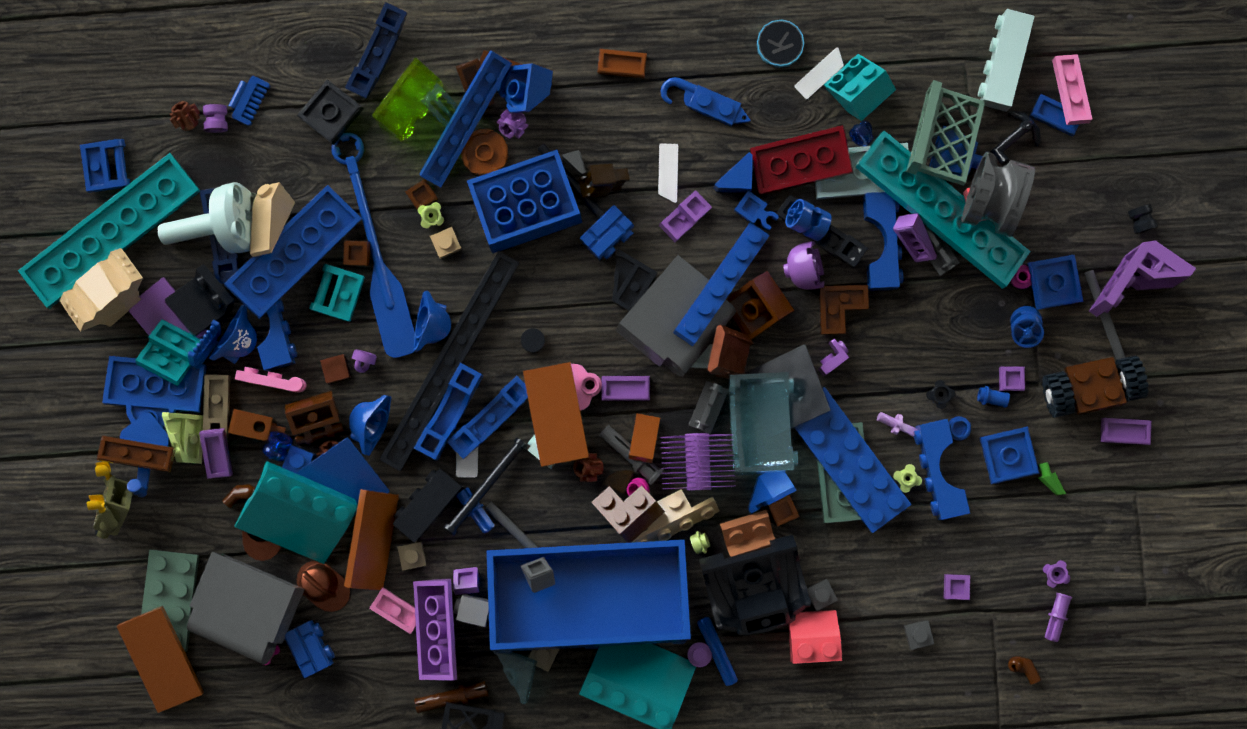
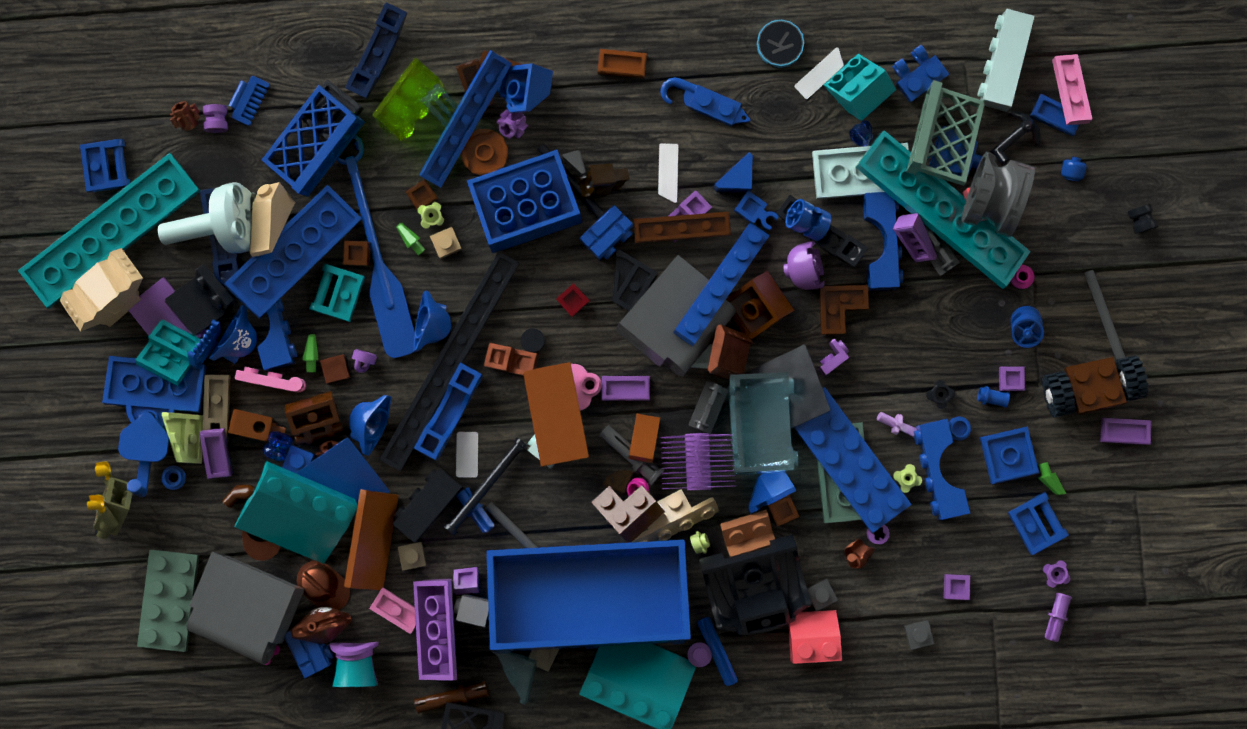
reddish brown tile [97,436,176,473] -> none
dark orange tile [116,606,204,713] -> none
blue slope [447,376,528,459] -> none
dark grey slope [521,557,555,593] -> none
copper gear [573,453,603,482] -> none
dark red plate [750,125,854,195] -> none
reddish brown arm [1008,656,1041,685] -> none
blue plate [1028,255,1083,310] -> none
medium lavender bracket [1089,241,1196,317] -> none
none -> blue plate [161,466,186,490]
none -> blue fence [262,85,365,197]
none -> copper hat [290,607,352,644]
none -> bright green bar [303,334,318,372]
none -> teal hat [330,642,379,687]
none -> bright green bar [396,223,425,255]
none -> copper slope [484,343,539,376]
none -> dark red plate [556,283,590,317]
none -> reddish brown tile [634,212,731,243]
none -> copper arm [844,539,875,569]
none -> medium lavender bush [866,525,890,544]
none -> blue plate [892,45,949,103]
none -> blue plate [1007,492,1069,555]
none -> blue piece [1061,156,1087,181]

